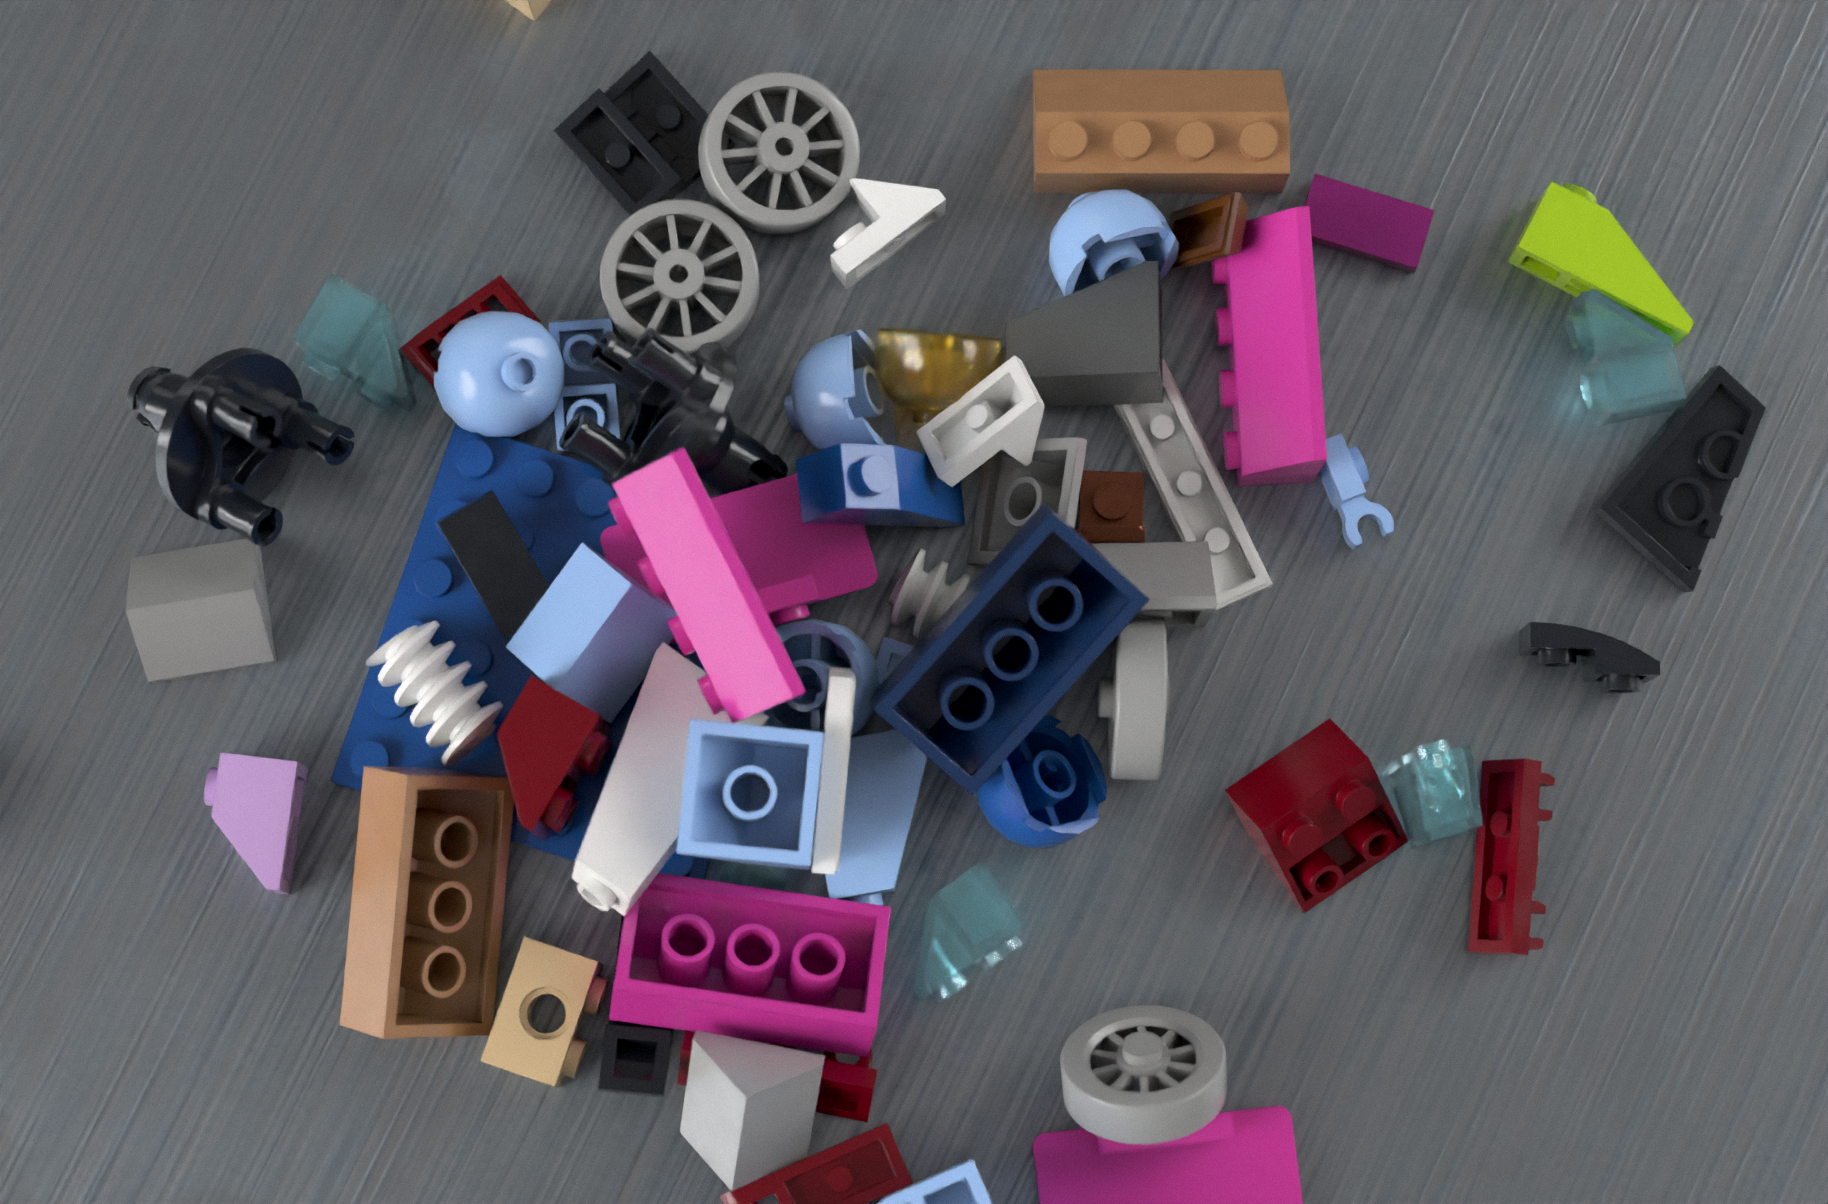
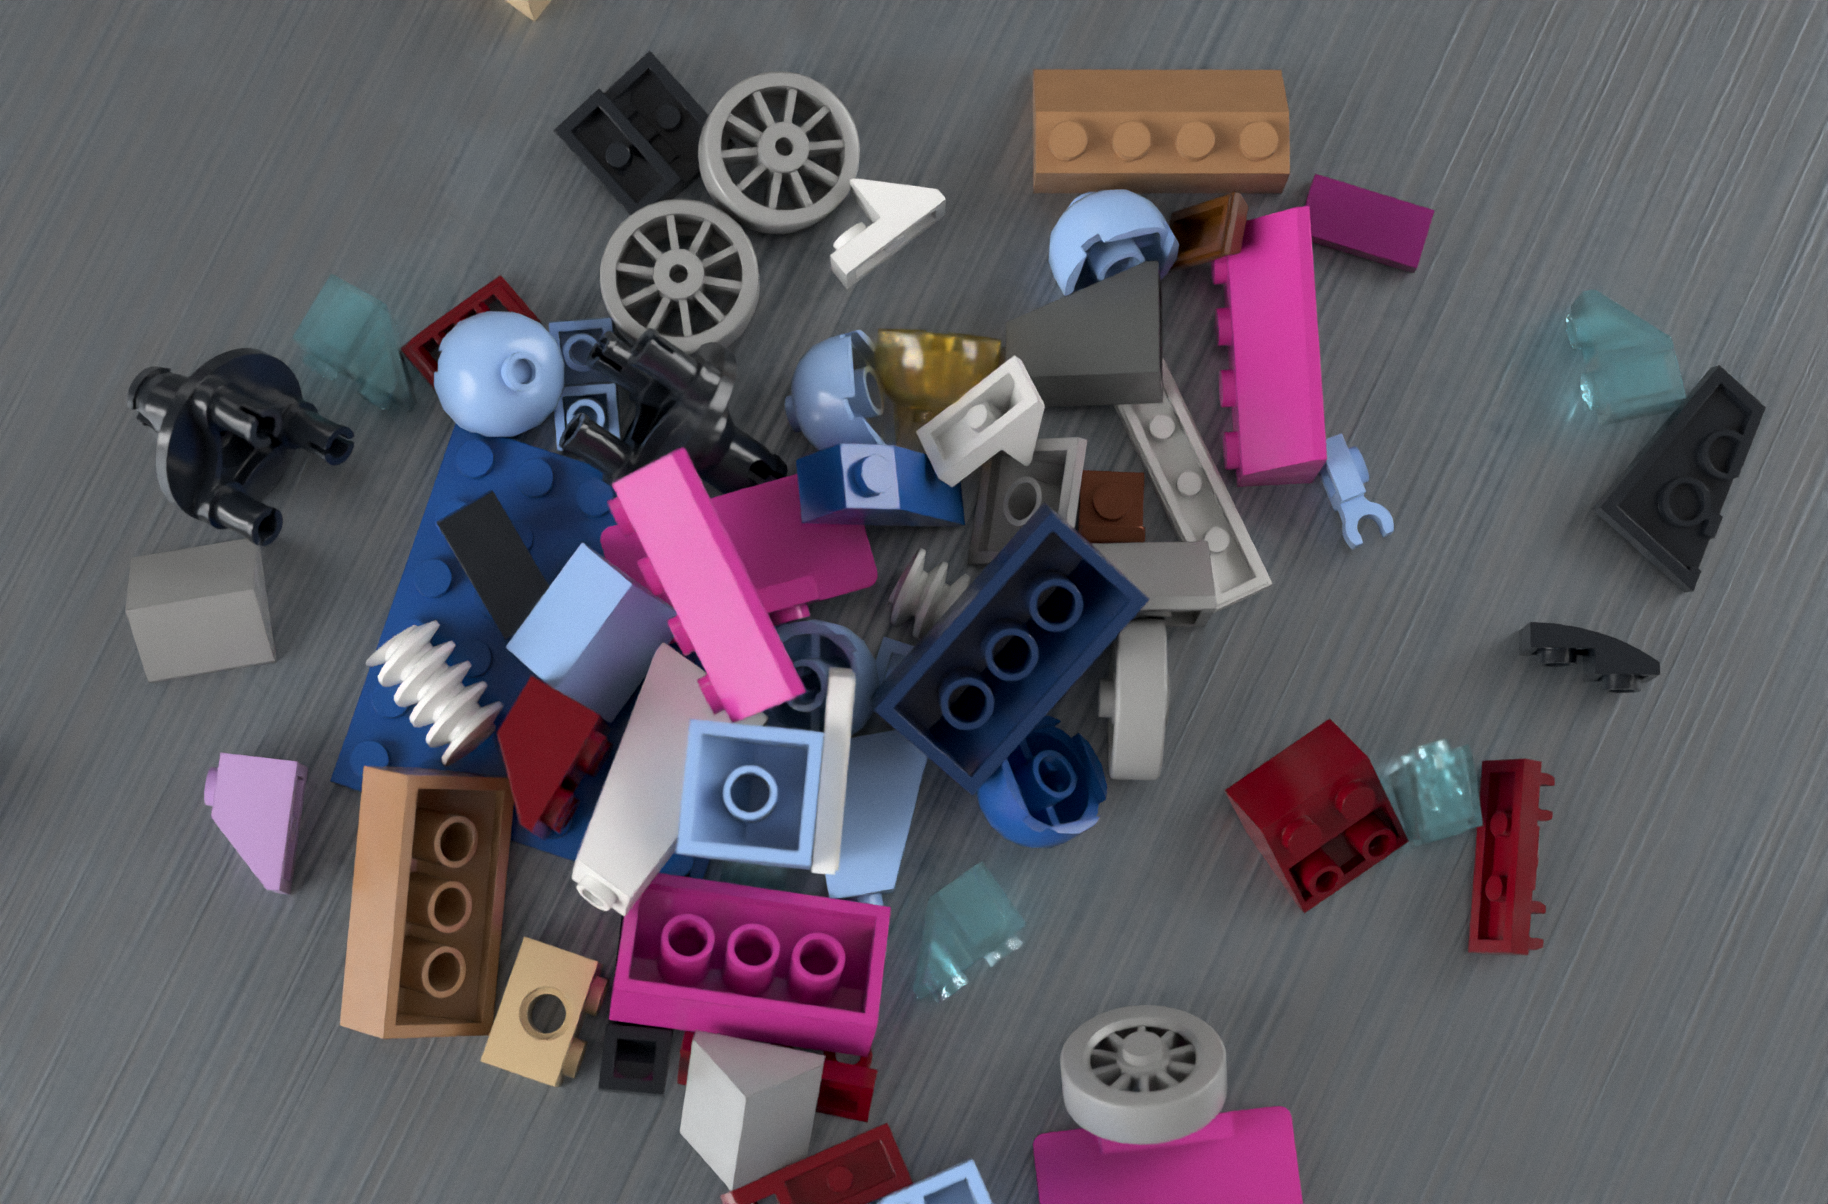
lime slope [1507,181,1695,347] -> none

